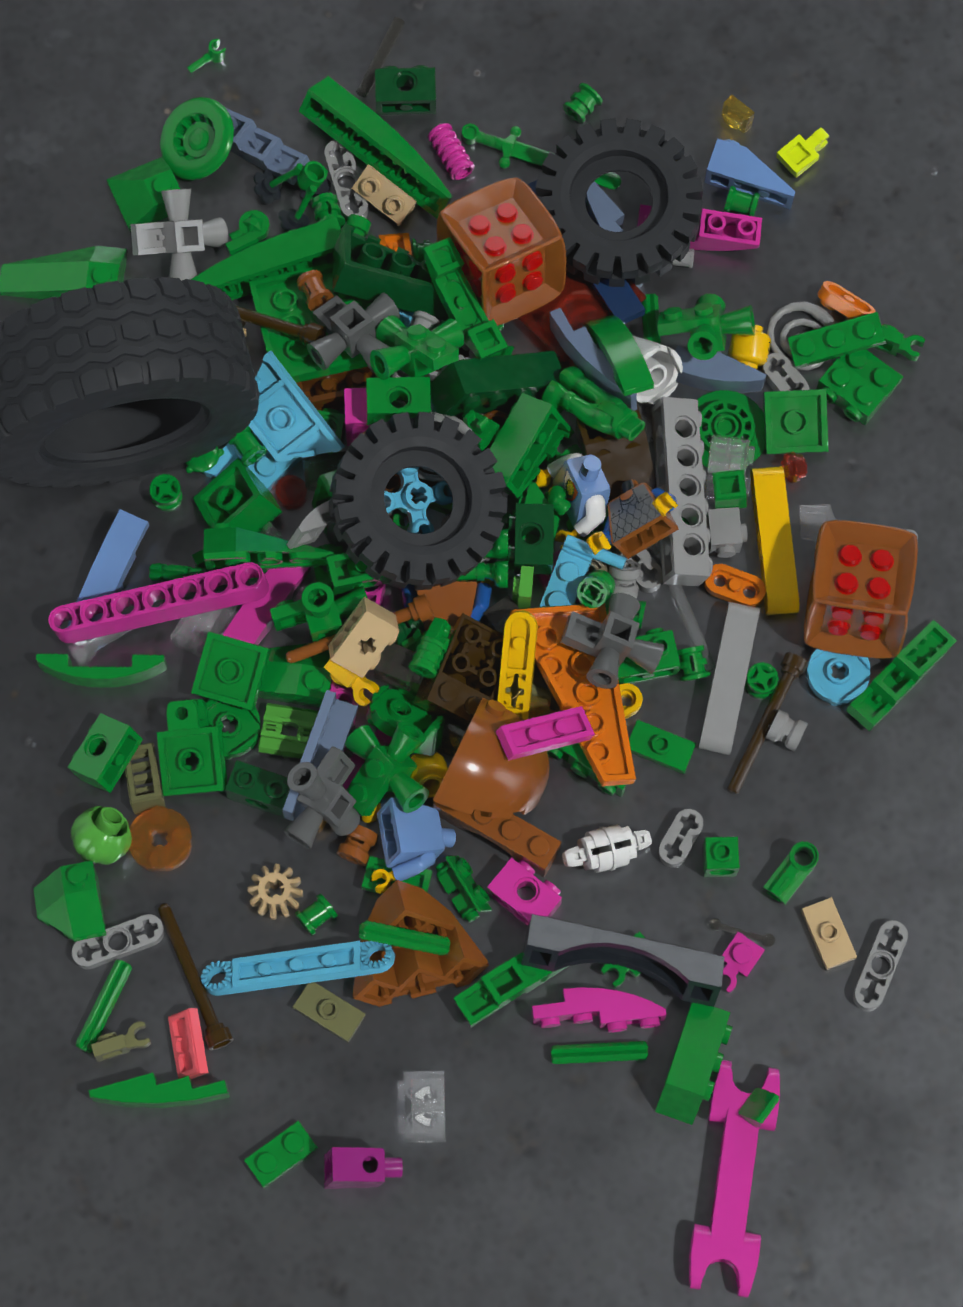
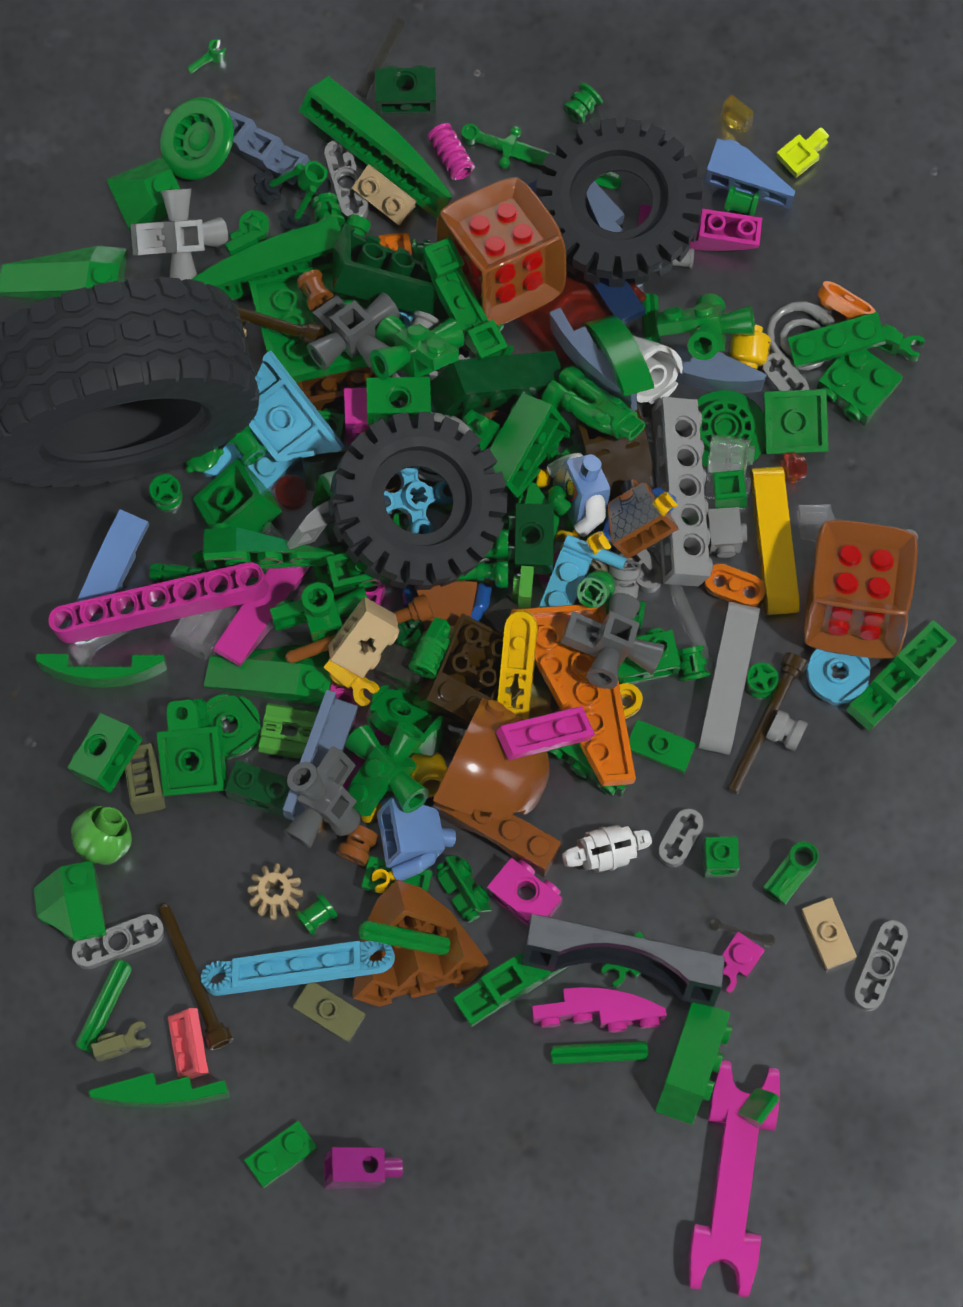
clear orange plate [129,806,193,872] -> none
green plate [191,631,271,711] -> none
clear brick [398,1071,445,1143] -> none

